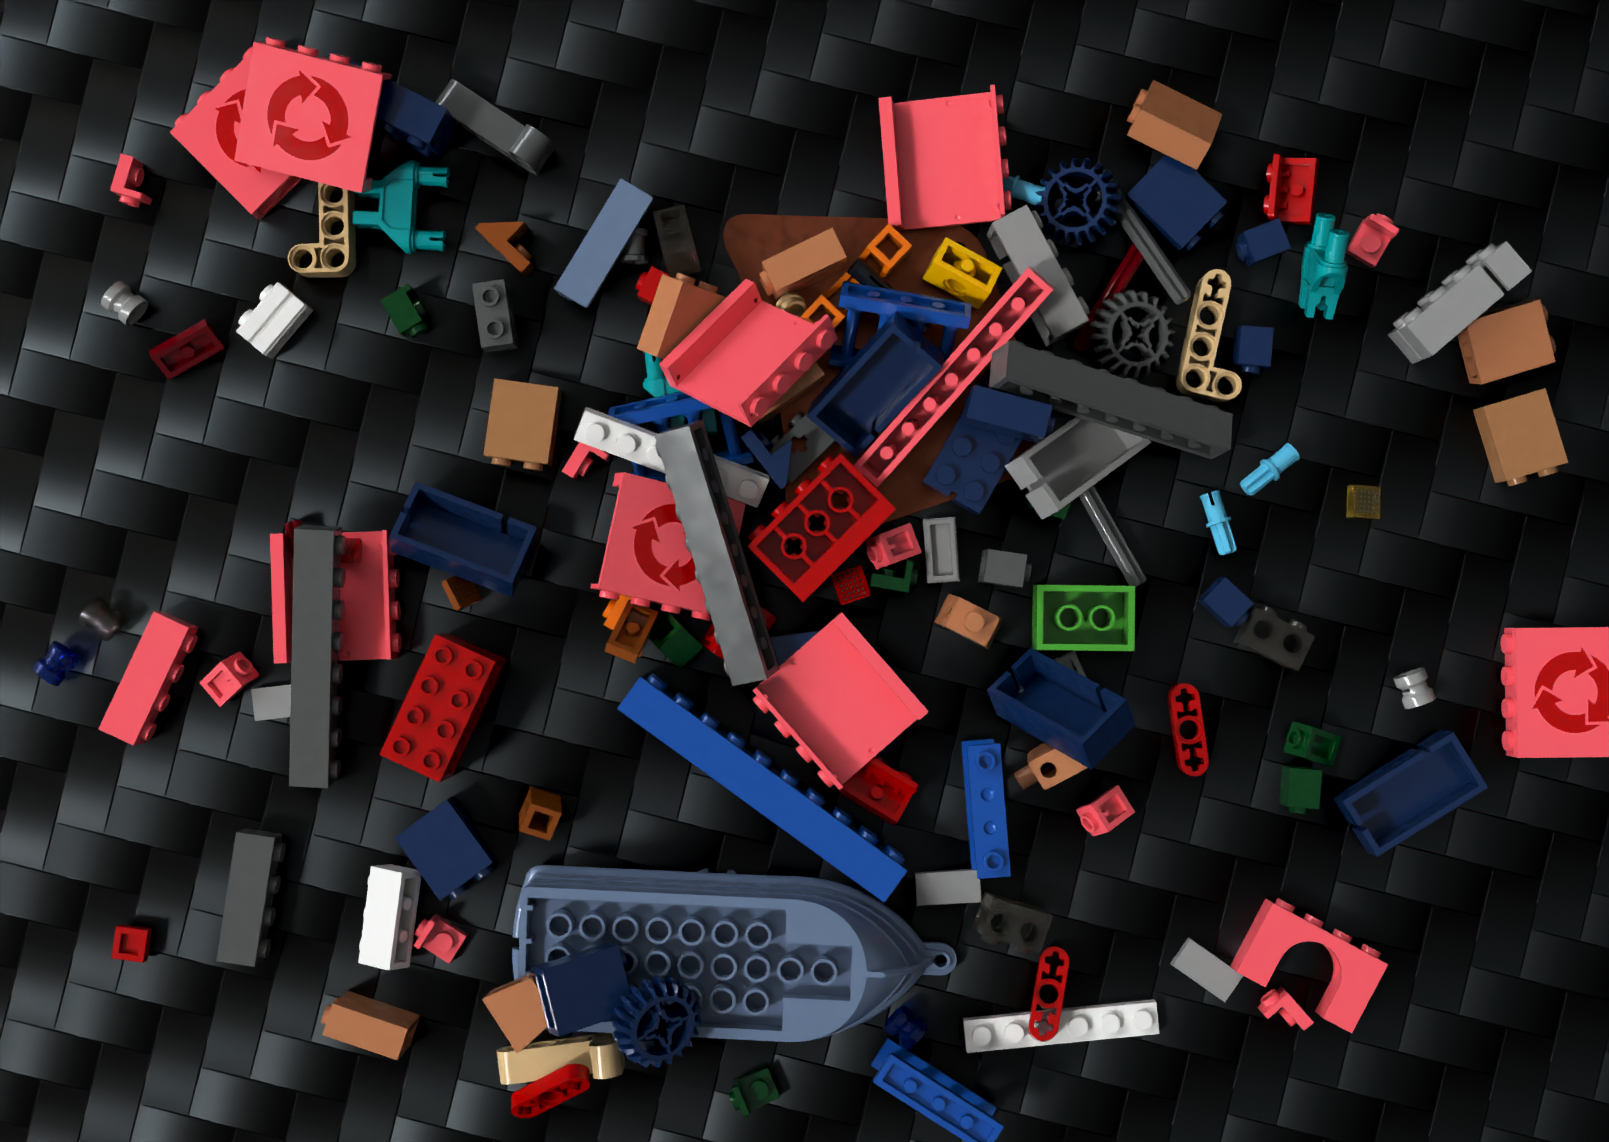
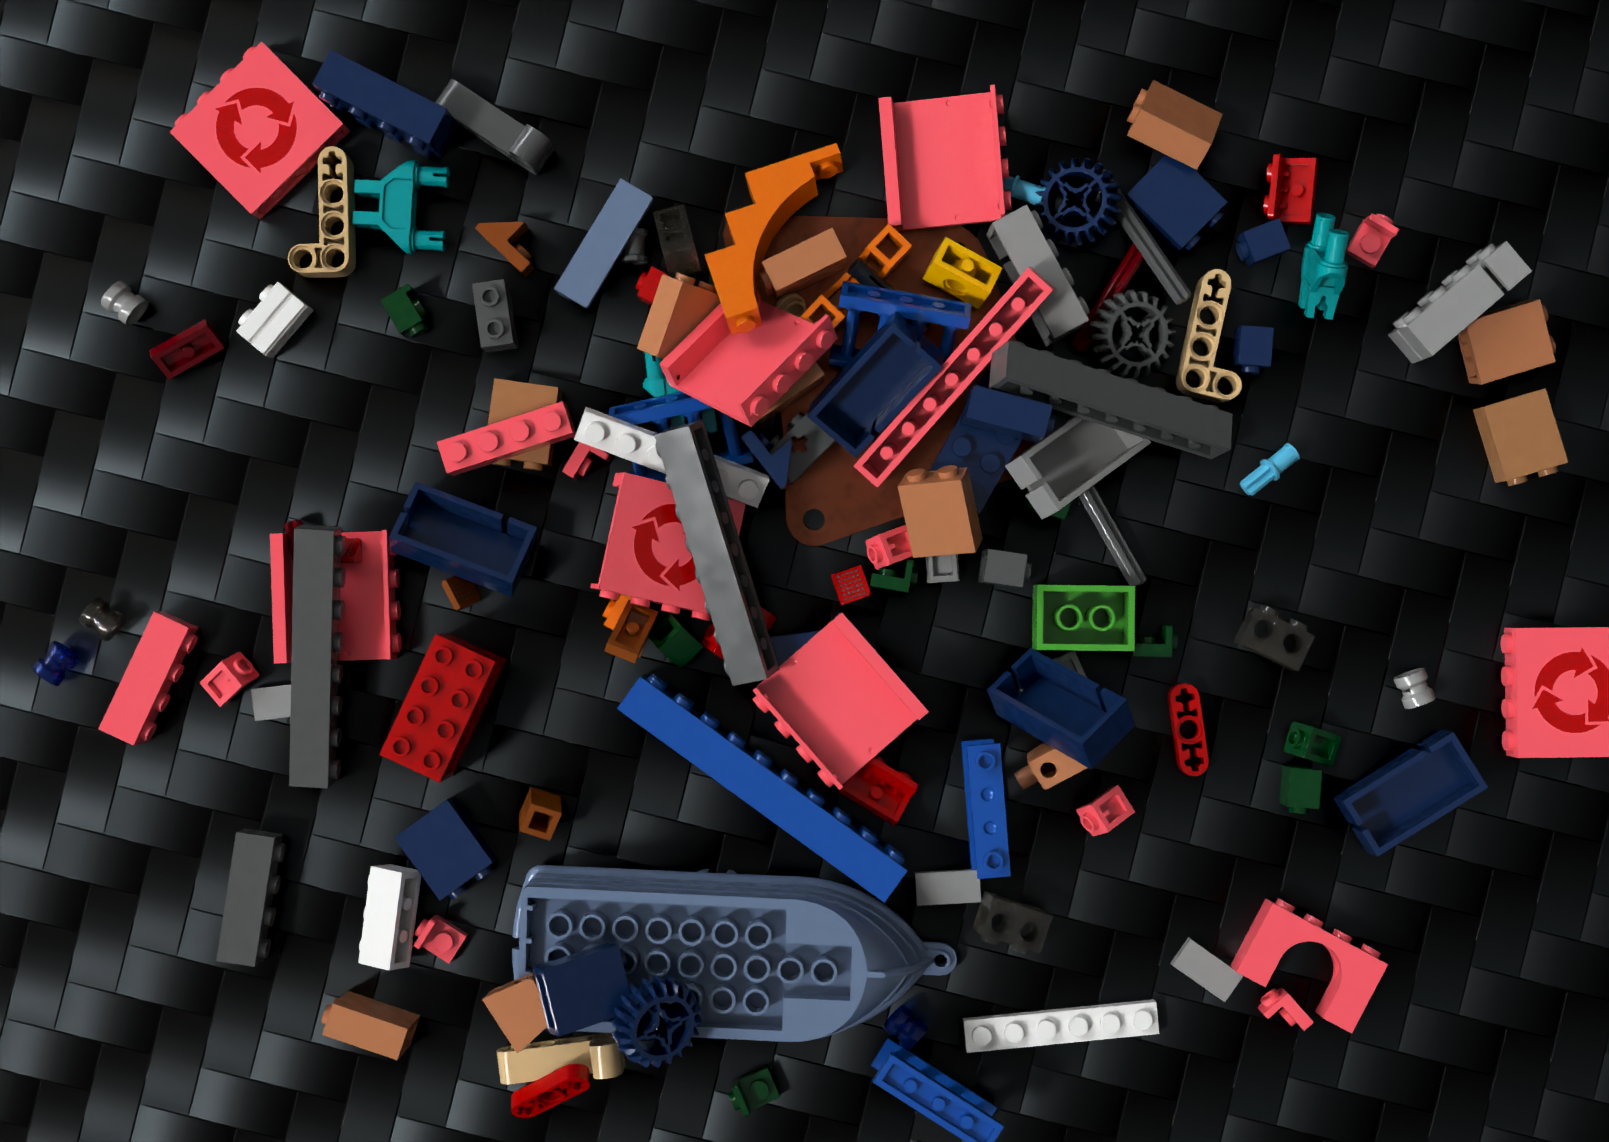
coral bracket [110,153,152,208] -> none
red plate [111,924,152,963] -> none
coral panel [234,37,392,193] -> none
red brick [747,453,896,602] -> none
nougat torso [934,594,1003,649] -> none
red beam [1028,946,1069,1042] -> none
dark blue brick [1197,577,1254,627] -> none
medium azure axle [1199,490,1237,555] -> none
clear yellow slope [1346,485,1381,519] -> none
none -> coral brick [437,401,576,476]
none -> orange arch [705,143,844,335]
none -> nougat brick [898,465,983,558]
none -> dark green bracket [1128,625,1178,657]

